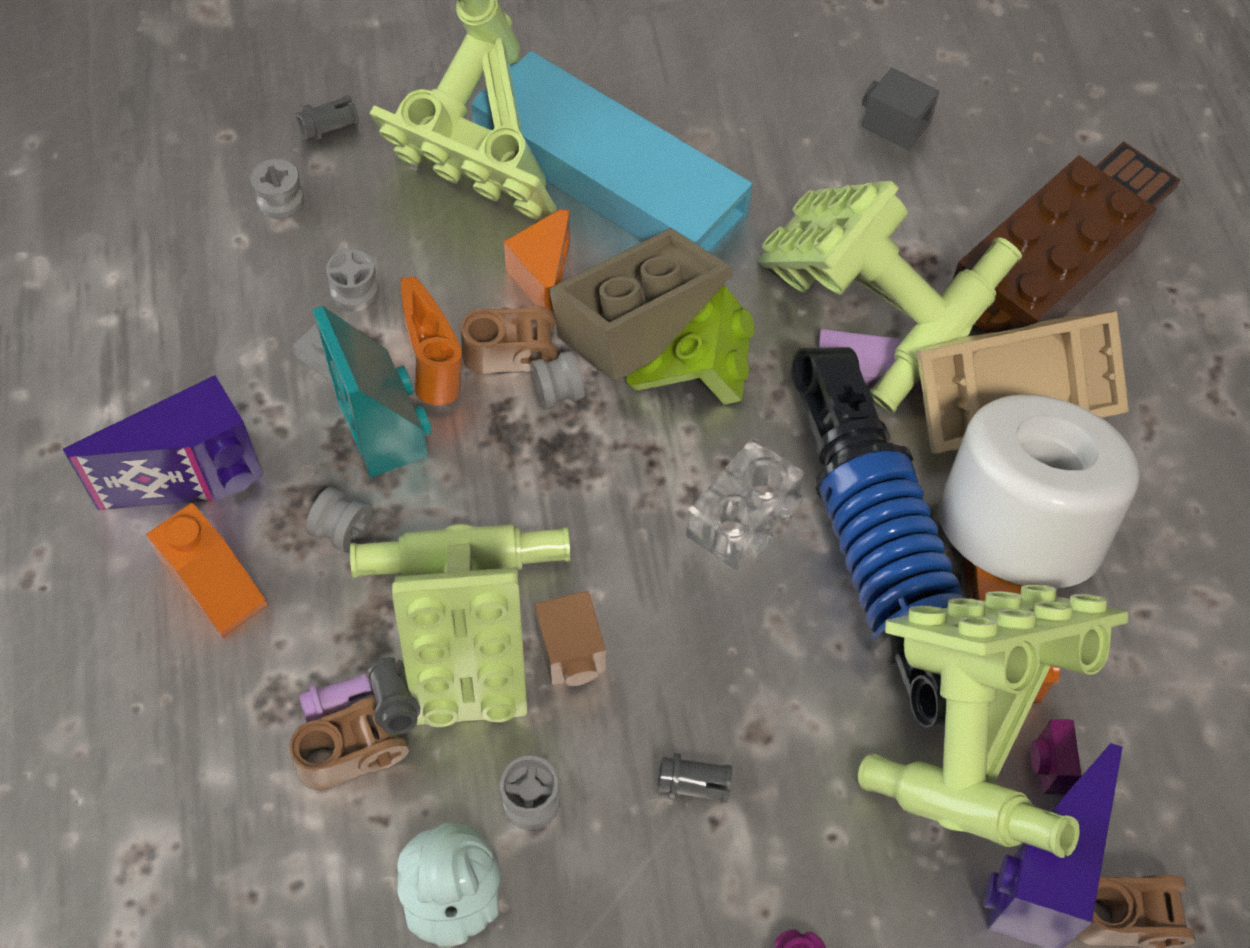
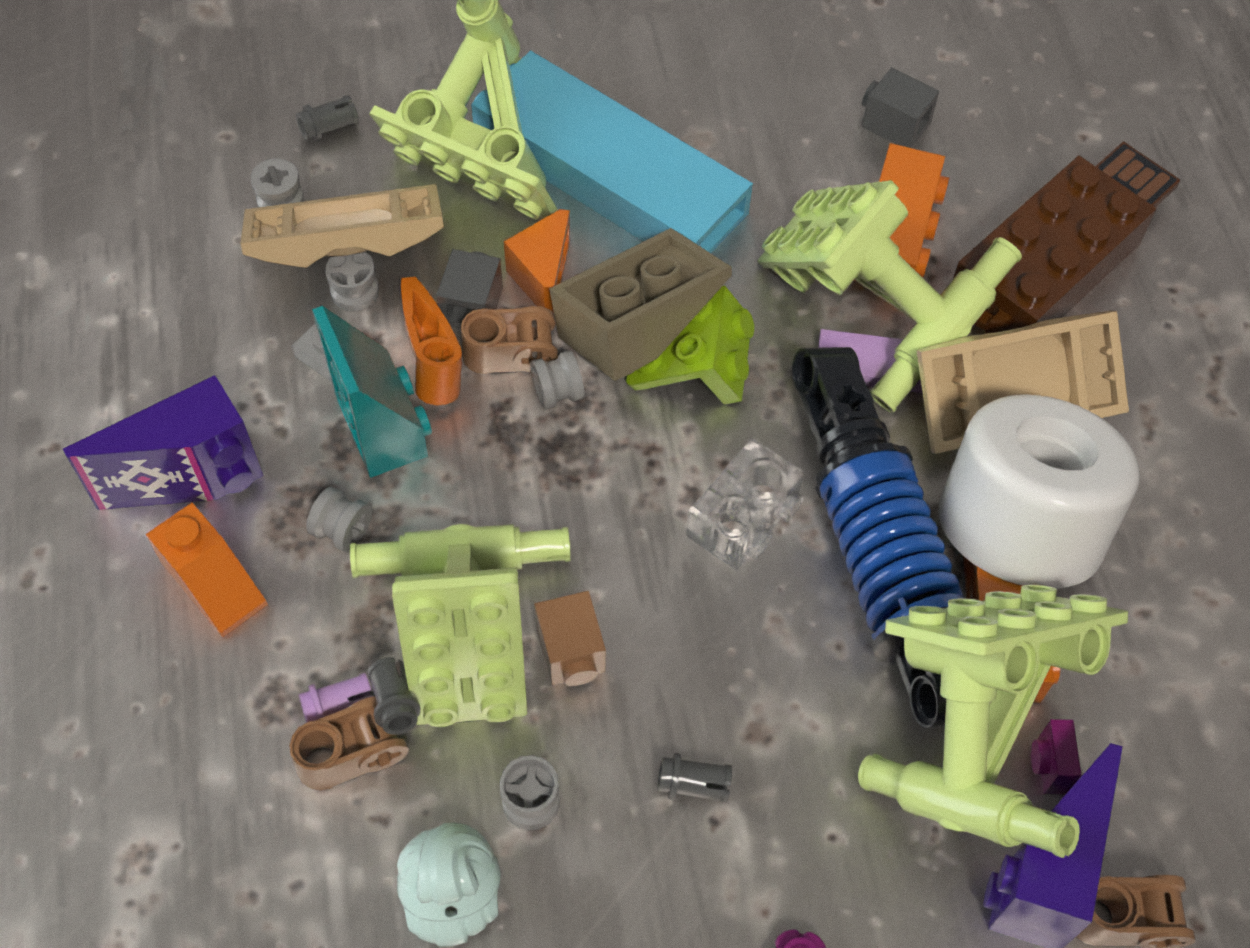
none -> tan slope [240,184,444,268]
none -> dark grey brick [436,249,503,329]
none -> orange brick [853,143,950,282]

